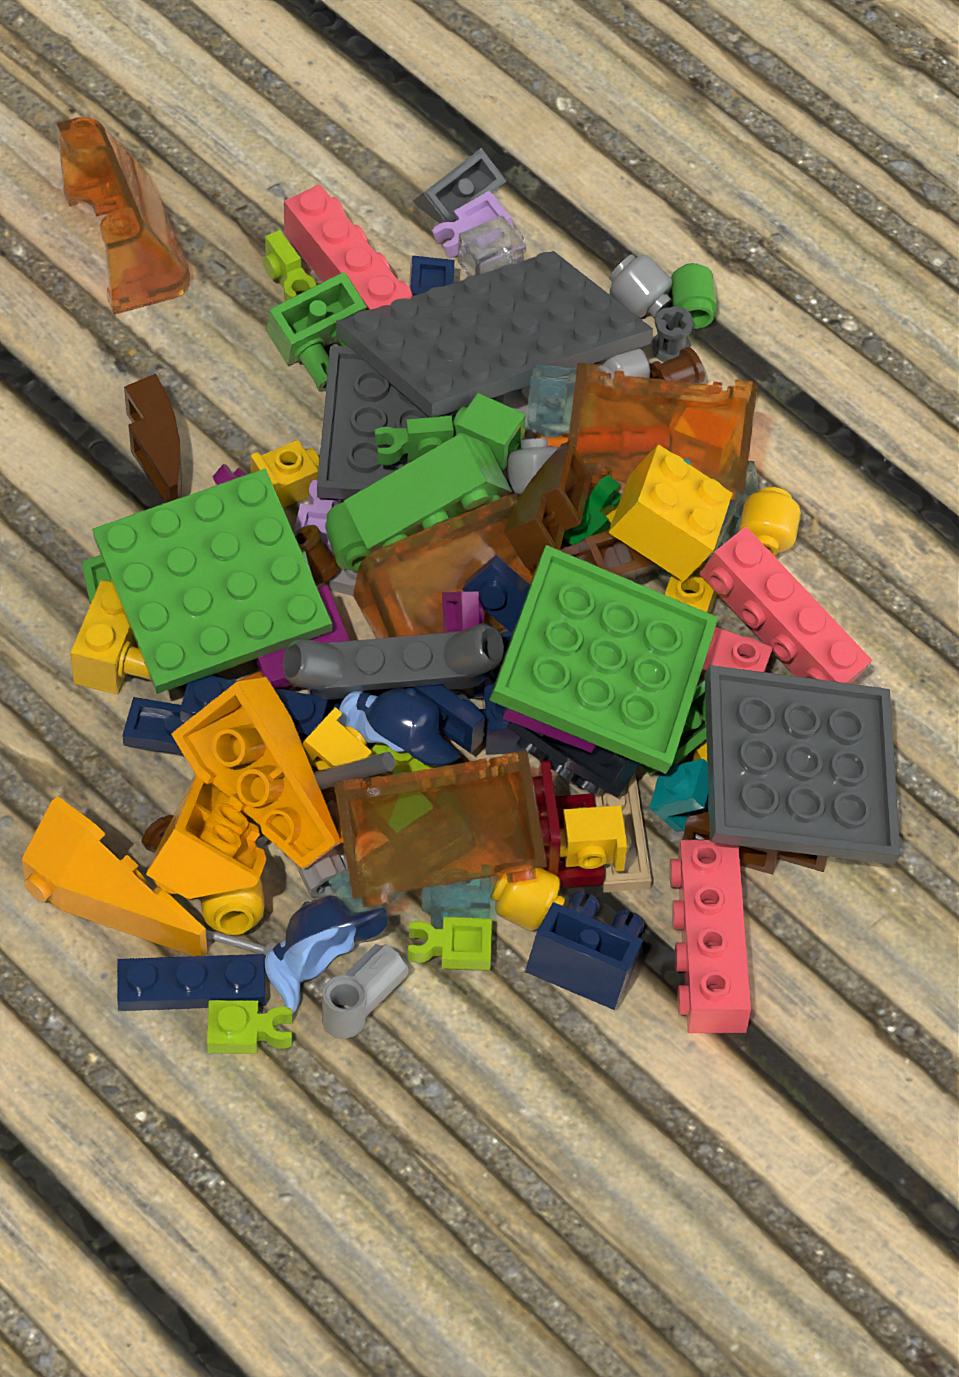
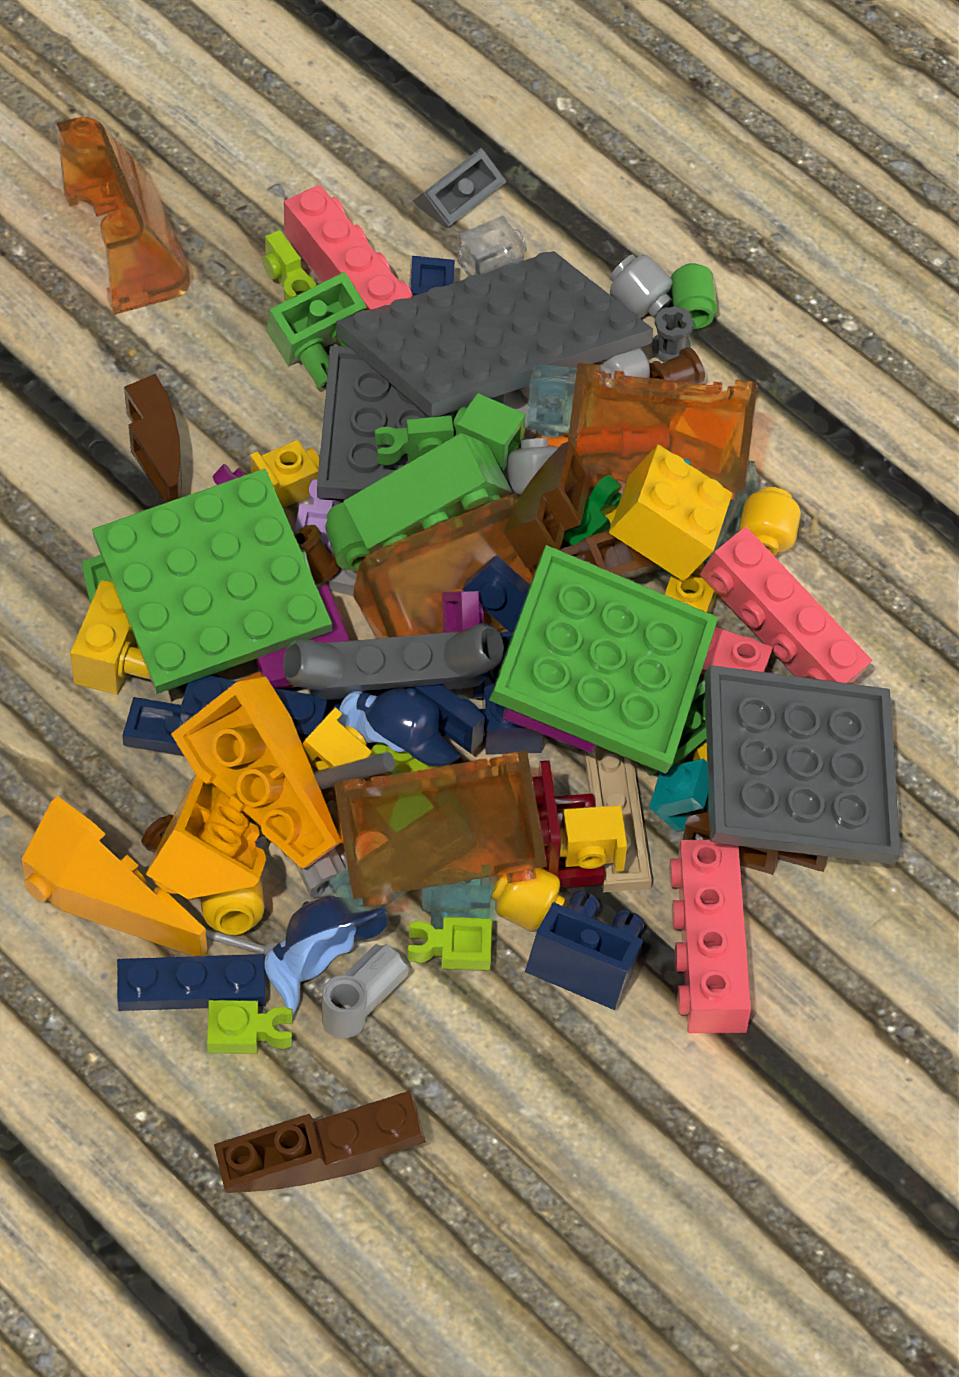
lavender plate [432,190,514,258] -> none
black bracket [507,722,640,798] -> none
none -> reddish brown slope [214,1090,426,1193]

